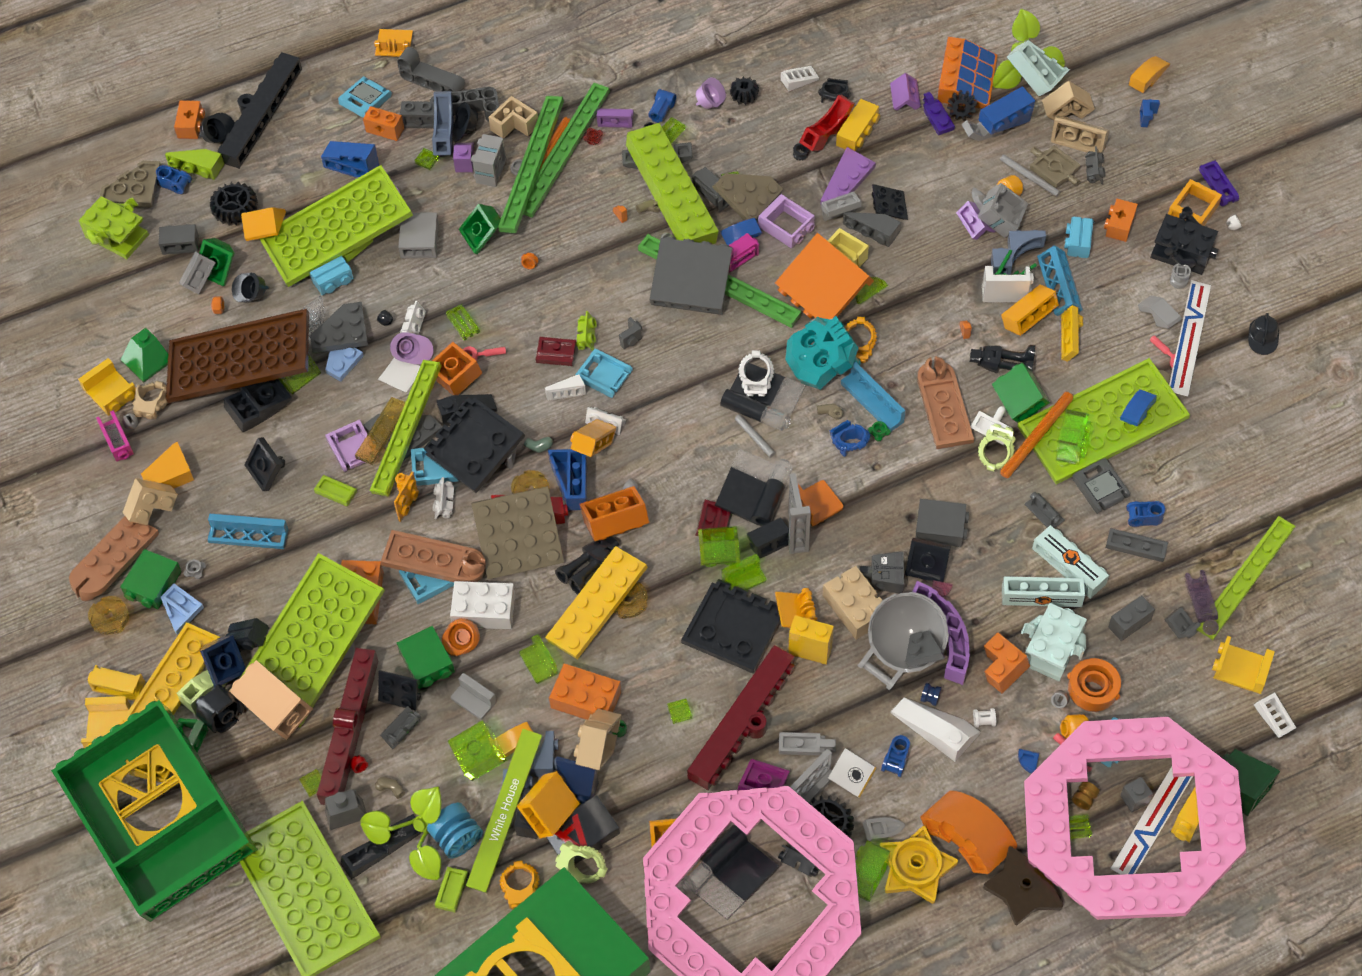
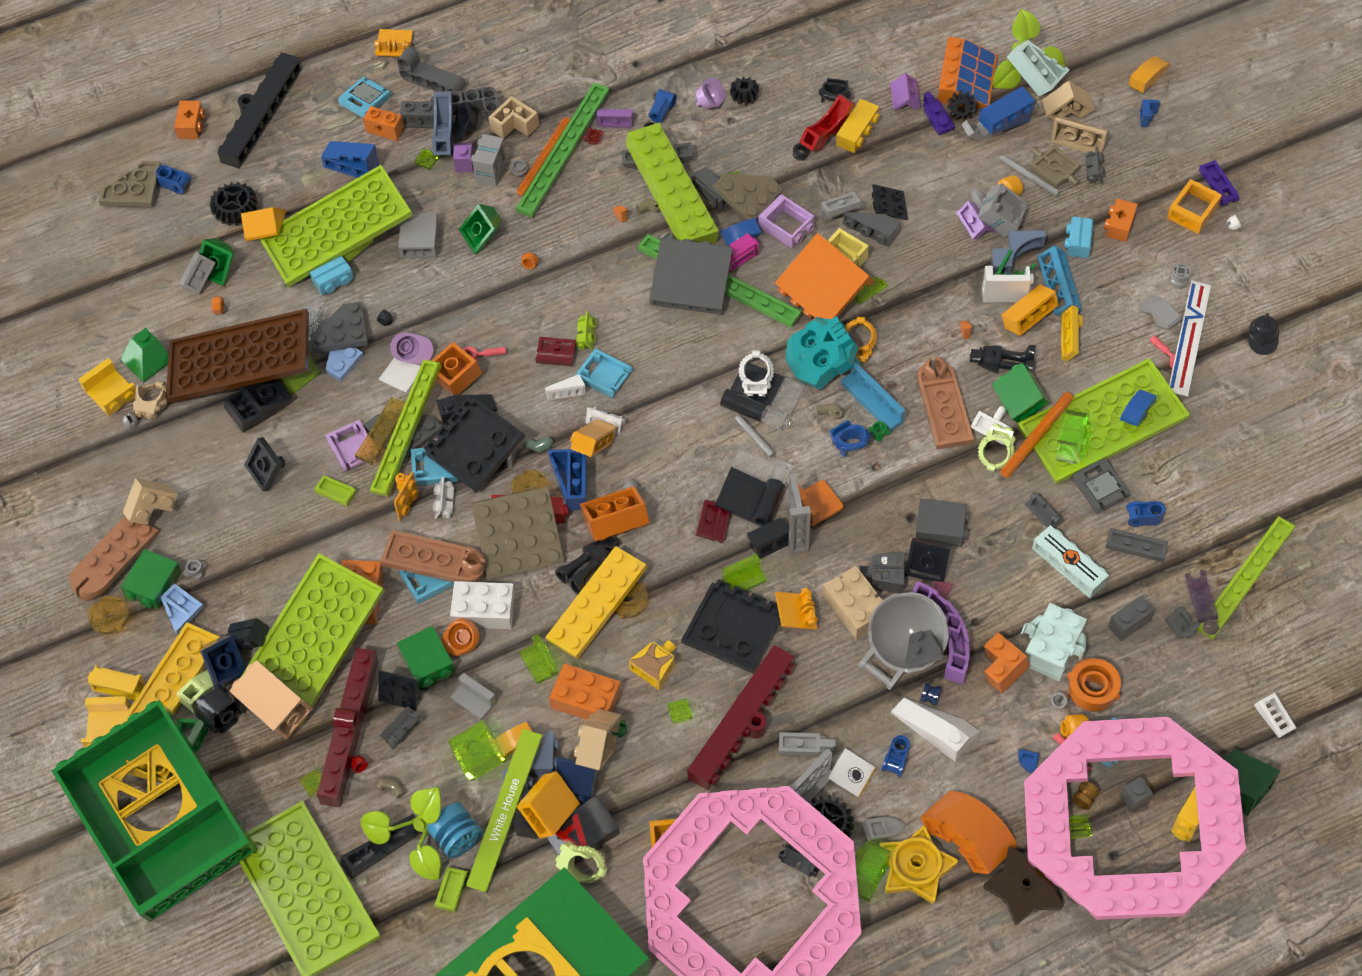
lime torso [78,196,149,259] -> none
dark pink window [96,410,133,462] -> none
light orange slope [141,442,194,489] -> none
dark grey brick [159,224,199,255] -> none
lime slope [165,149,224,180] -> none
black piece [198,113,235,143] -> none
dark azure fence [208,514,289,549] -> none
black piece [231,272,269,302] -> none
dark grey torso [325,790,367,830] -> none
white hinge [400,301,426,335] -> none
clear neon green tile [446,304,480,341] -> none
bright green plate [498,96,564,233] -> none
light orange piece [499,861,540,909] -> none
dark grey bracket [619,317,642,349] -> none
clear neon green tile [662,117,685,143] -> none
black door [681,825,779,920] -> none
clear neon green brick [698,526,740,567] -> none
magenta plate [737,759,790,791] -> none
white slope [781,66,819,92] -> none
yellow brick [788,615,834,665] -> none
medium lavender wing [820,147,876,204] -> none
white bush [973,708,996,728] -> none
light aqua brick [1002,577,1085,607] -> none
white sticker [1110,767,1193,875] -> none
black torso [1150,206,1219,275] -> none
yellow panel [1212,636,1275,694] -> none
none -> torso [629,640,676,691]

